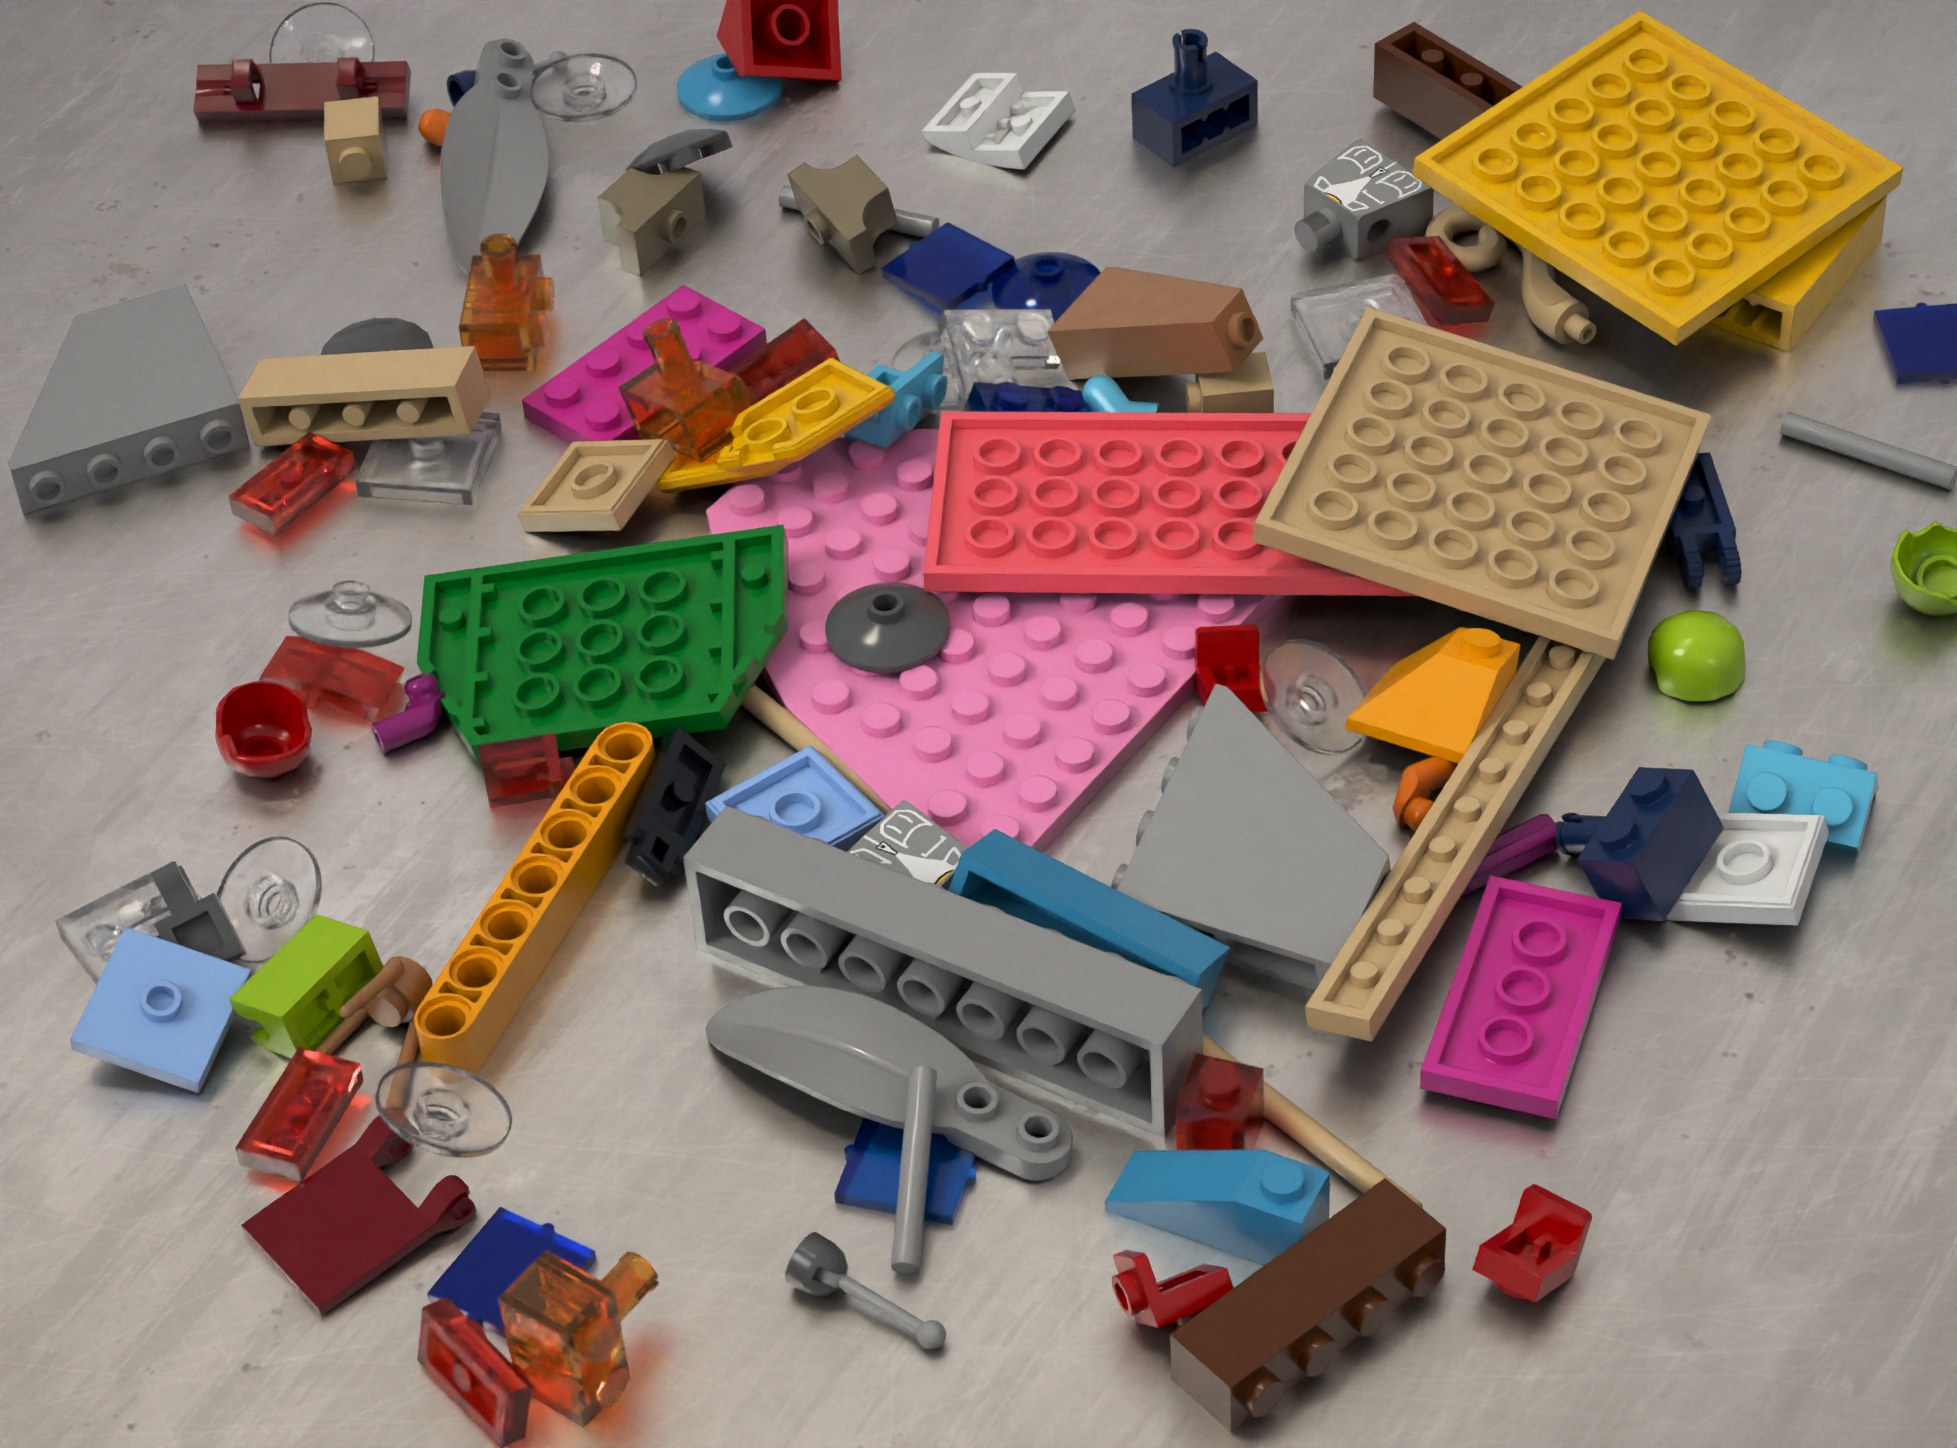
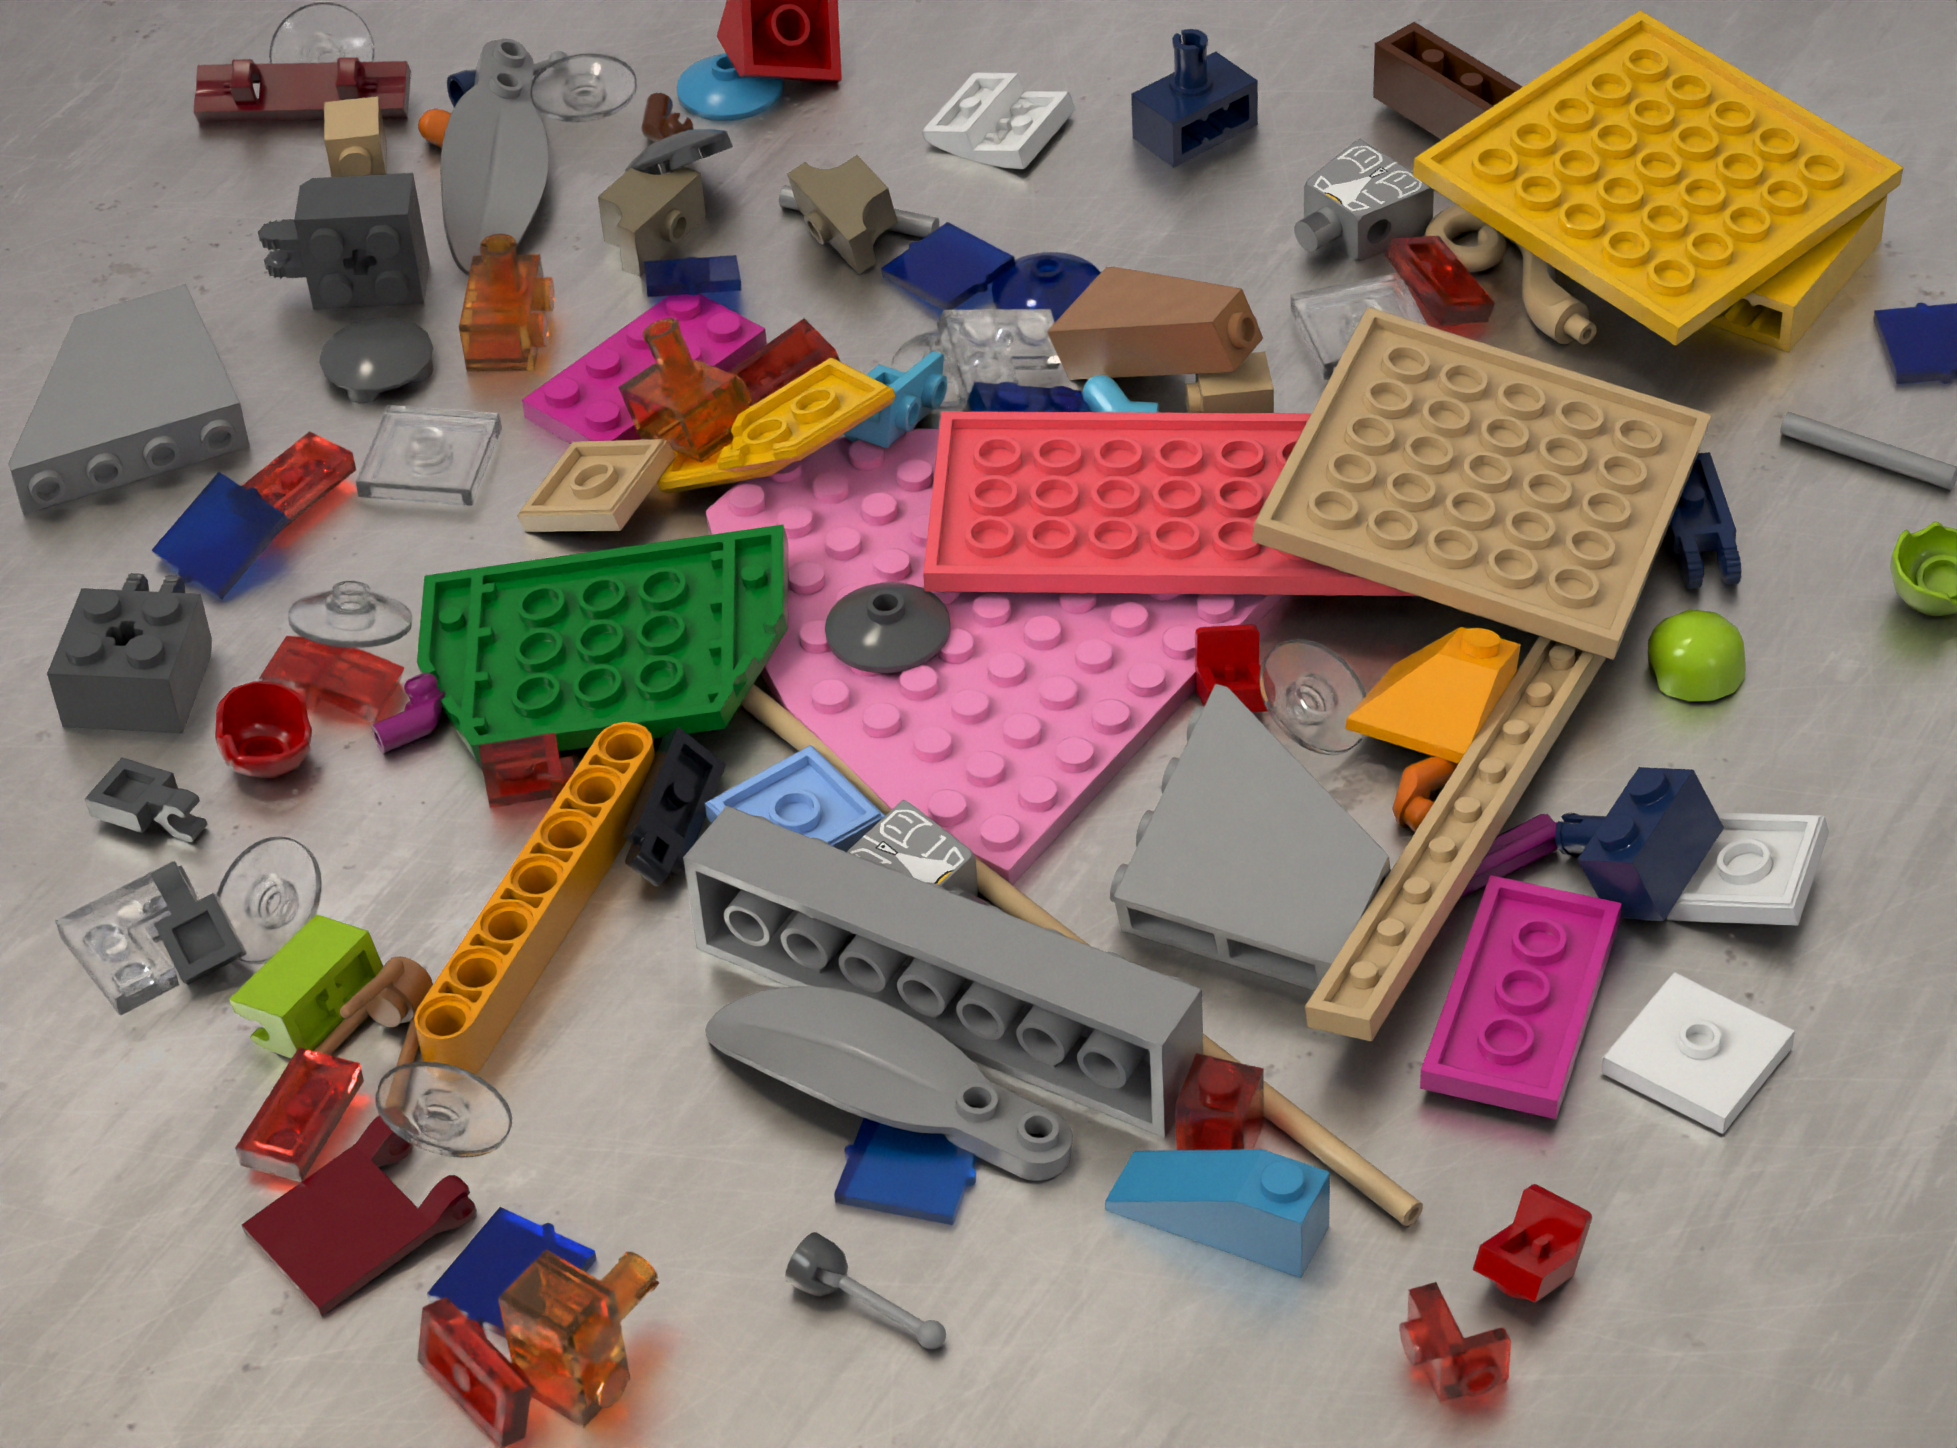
light blue plate [70,927,251,1093] -> none
tan brick [237,346,491,446] -> none
light grey bar [891,1066,937,1273] -> none
dark azure brick [948,829,1230,1010] -> none
red bracket [1112,1250,1234,1328] -> none
reddish brown brick [1170,1178,1446,1433] -> none
medium azure bracket [1728,741,1879,854] -> none
none -> dark grey hinge [47,573,212,733]
none -> dark grey plate [85,757,208,842]
none -> clear blue piece [151,472,289,600]
none -> dark grey hinge [258,173,429,309]
none -> reddish brown arm [641,93,694,142]
none -> clear blue piece [644,255,741,297]
none -> clear red bracket [1399,1282,1511,1402]
none -> white plate [1601,972,1795,1134]

